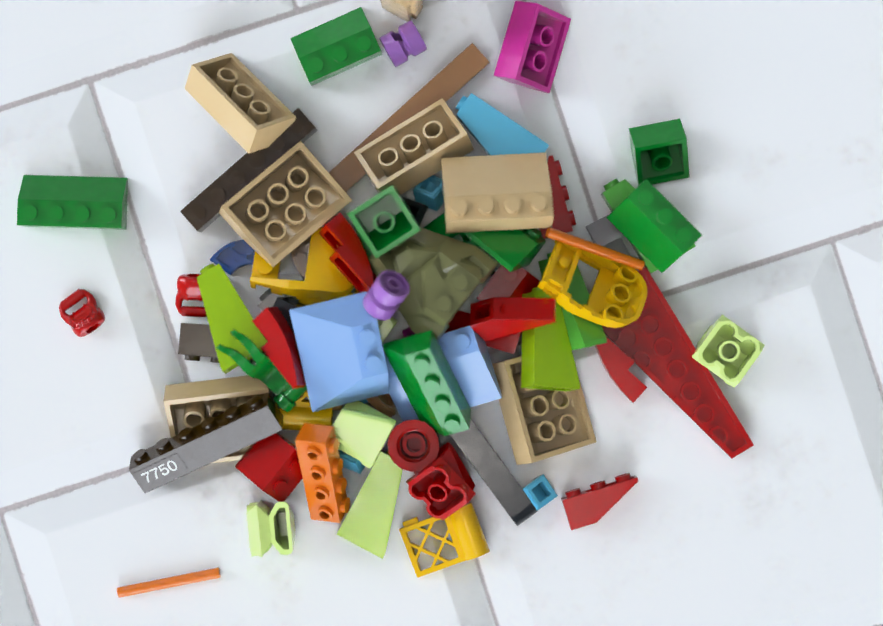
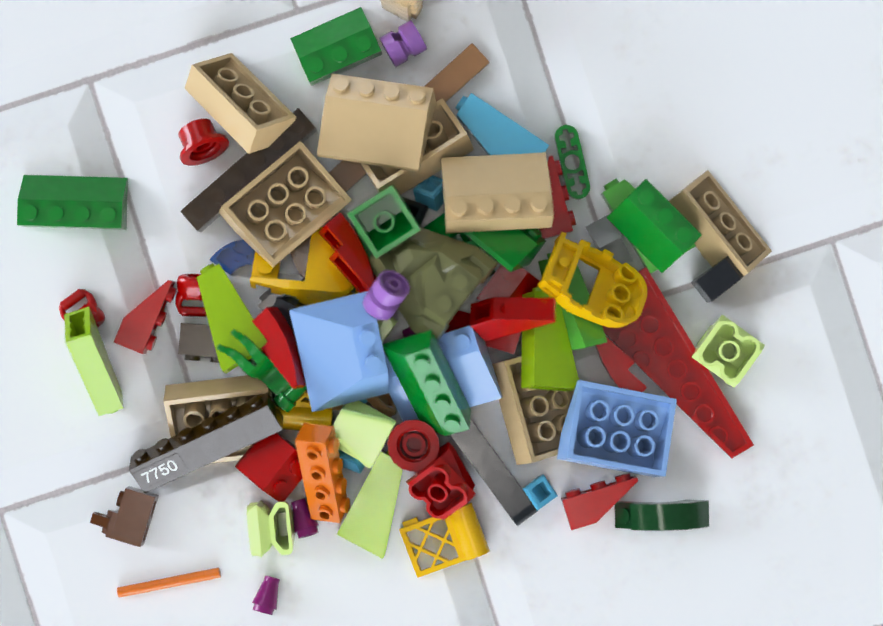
dark pink slope [494,1,571,94] -> none
orange bar [545,227,645,271] -> none
green slope [629,119,690,185] -> none
none -> slope [64,307,123,416]
none -> reddish brown hinge [90,486,159,547]
none -> red slope [114,280,177,354]
none -> red piece [178,118,229,166]
none -> magenta cone [252,575,280,615]
none -> magenta cone [291,498,319,539]
none -> tan slope [317,73,437,172]
none -> green beam [554,125,590,200]
none -> light blue slope [557,380,677,477]
none -> dark green arch [614,500,709,531]
none -> tan slope [669,170,772,276]
none -> black slope [691,256,744,303]

